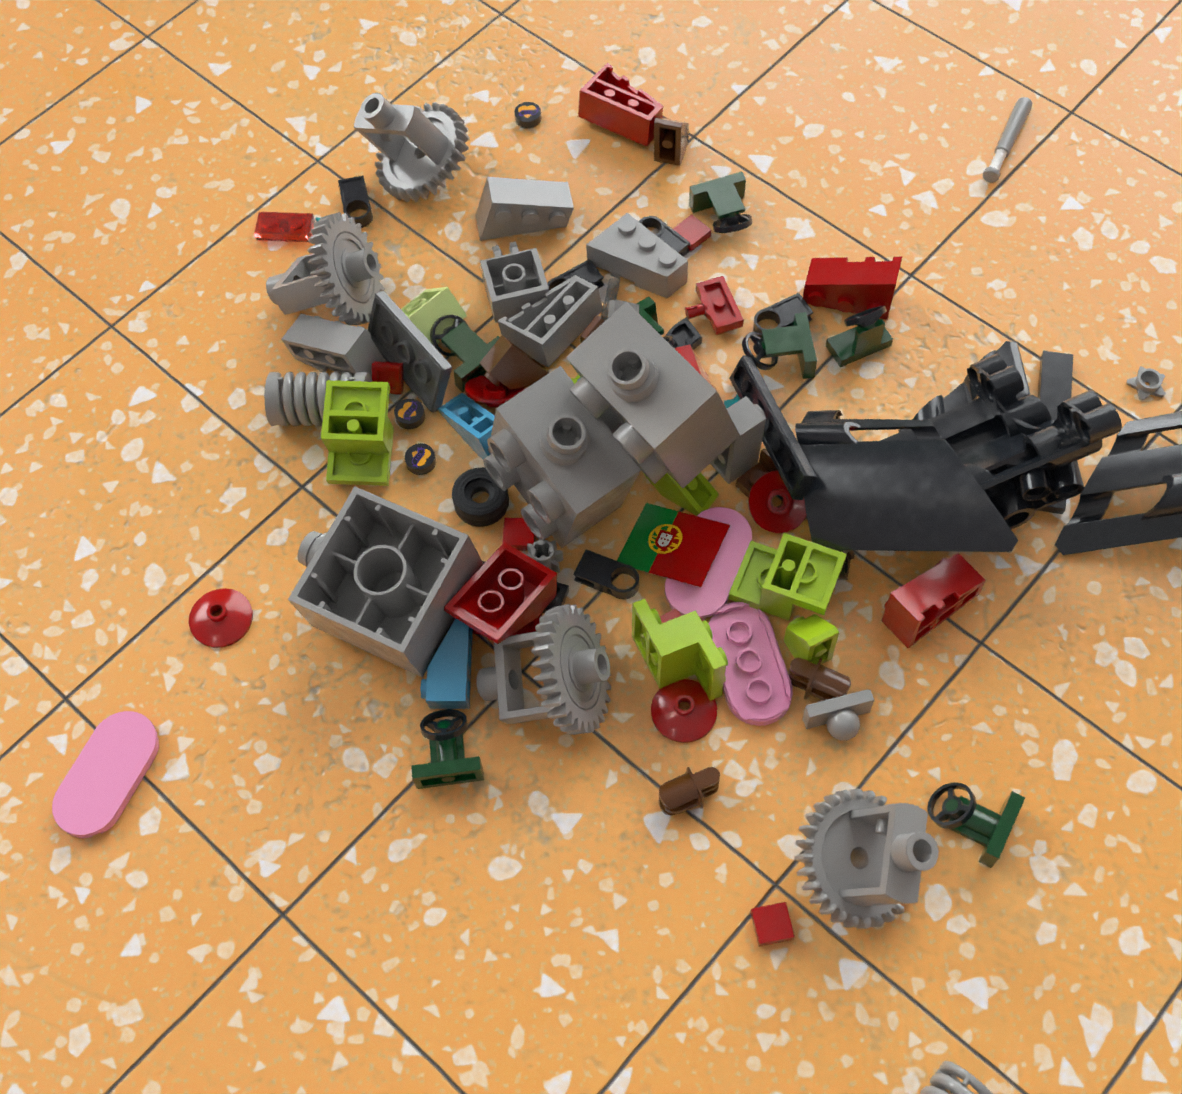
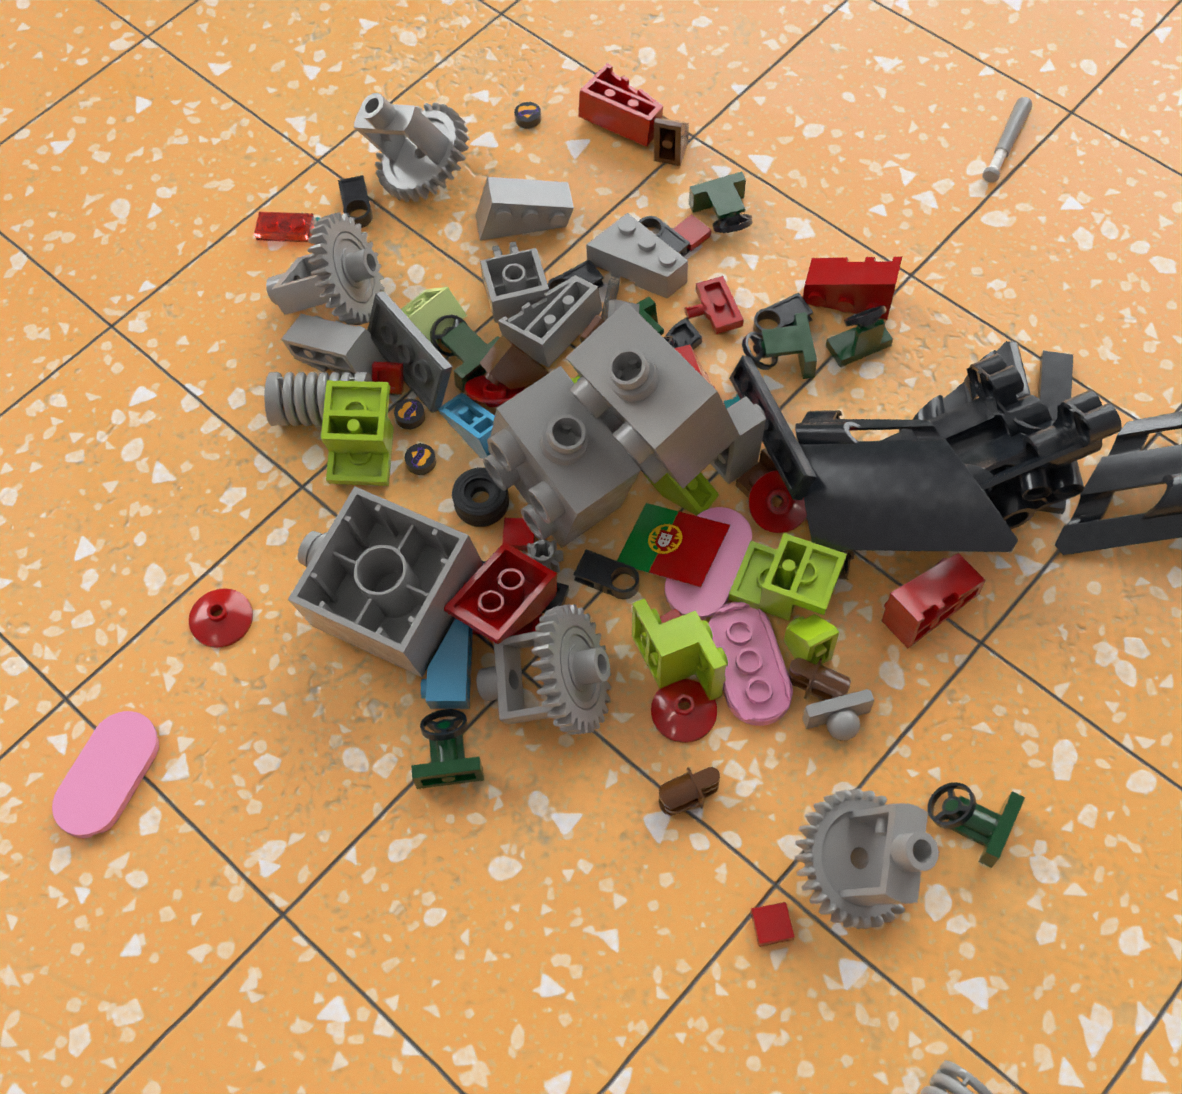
light grey plate [1126,366,1166,400] -> none

